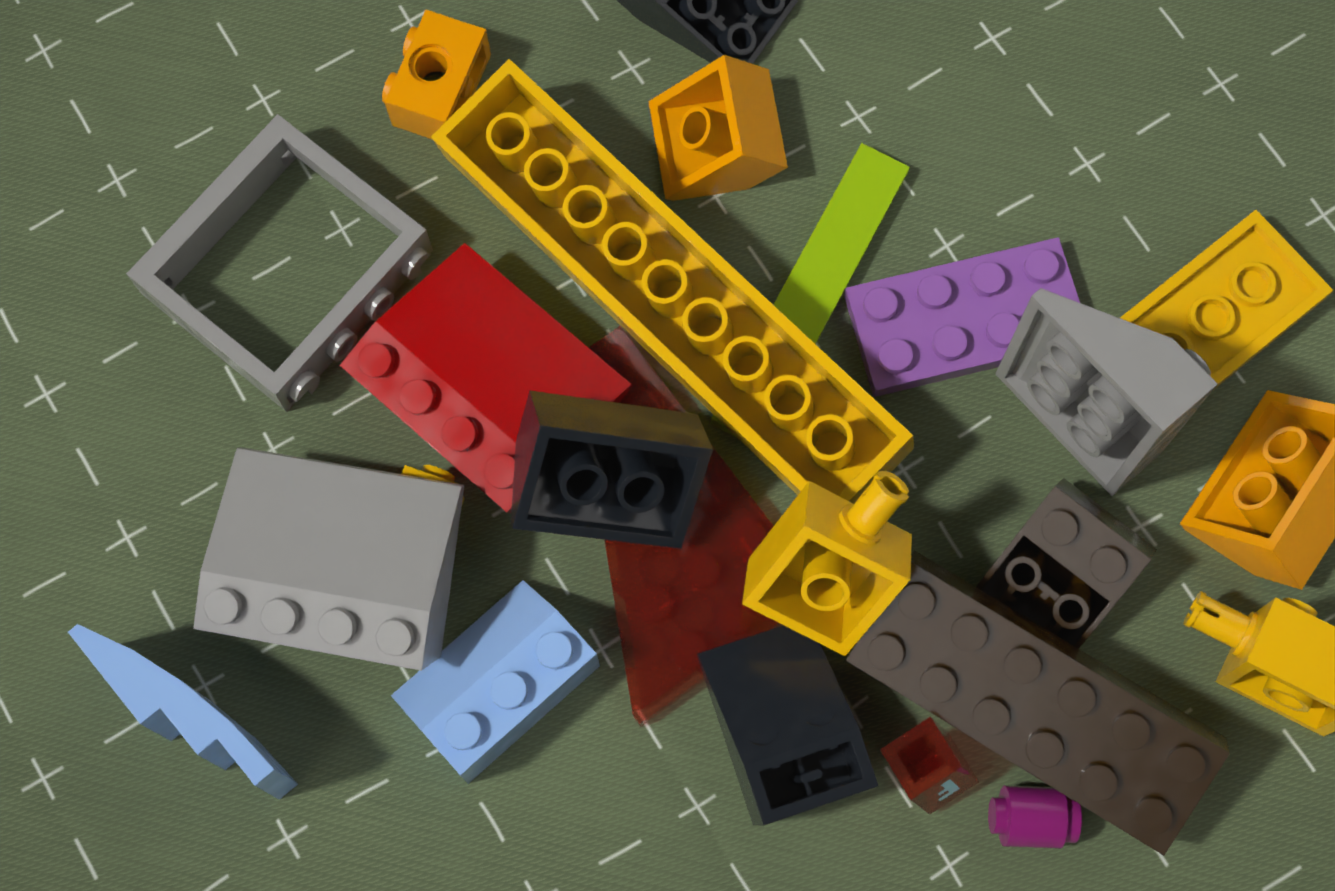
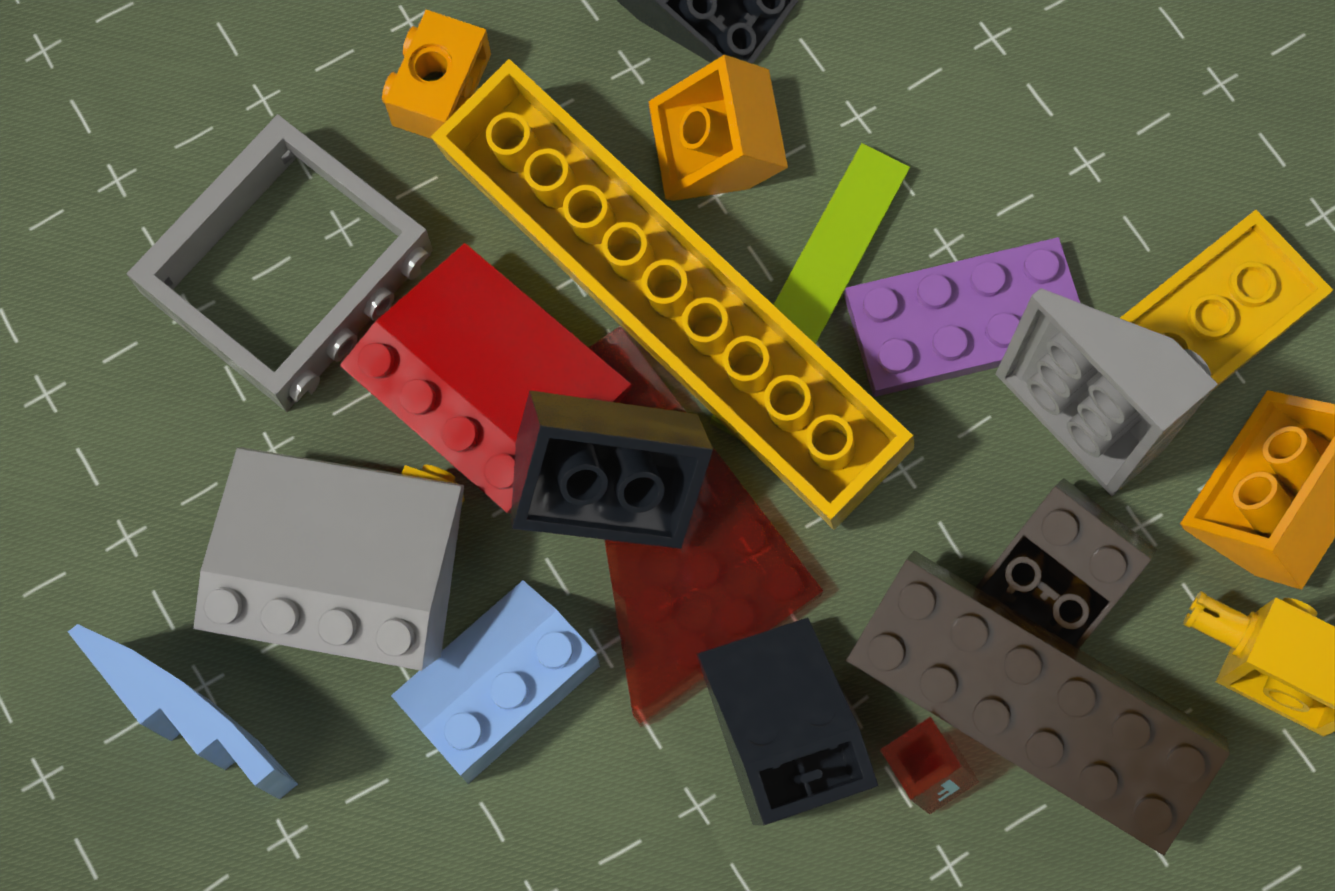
yellow brick [742,471,912,656] -> none
magenta brick [988,785,1082,849] -> none

